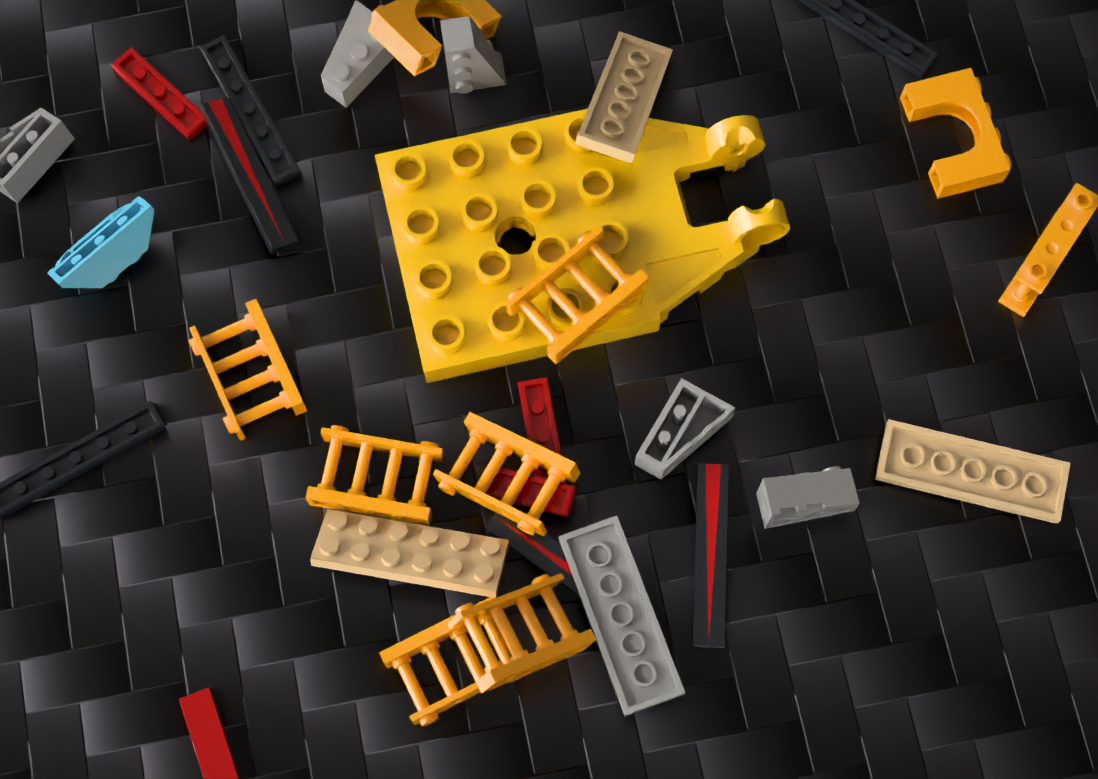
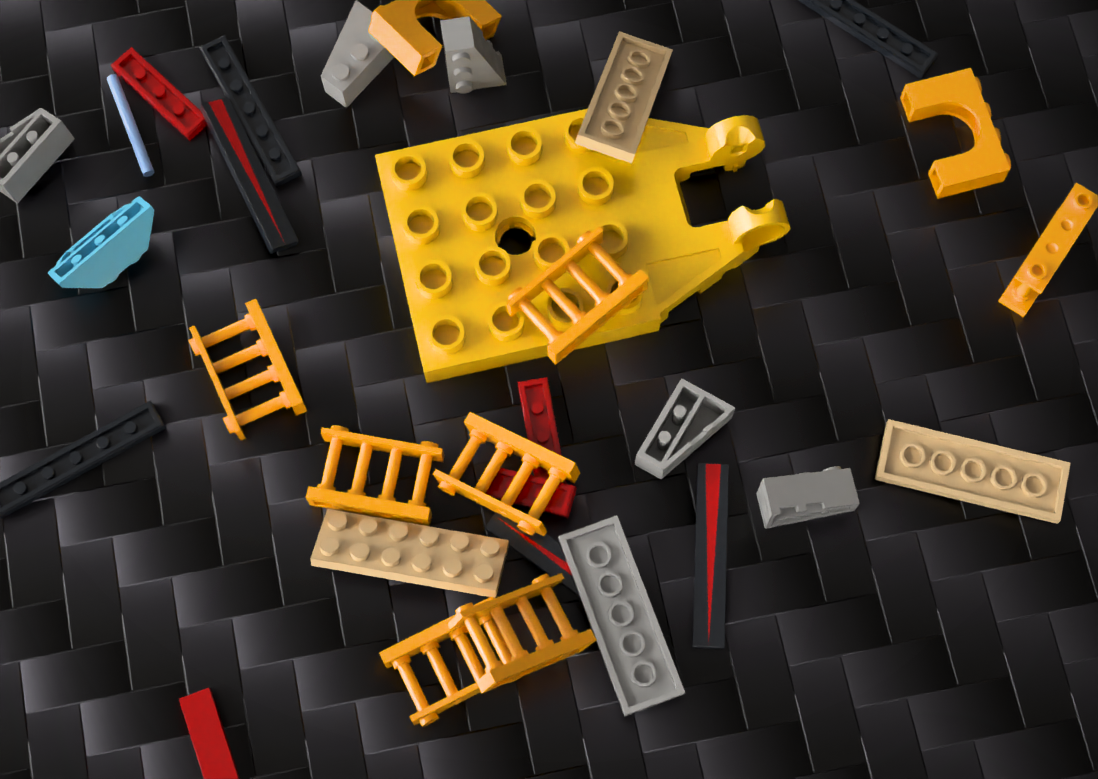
none -> light blue bar [107,74,154,177]

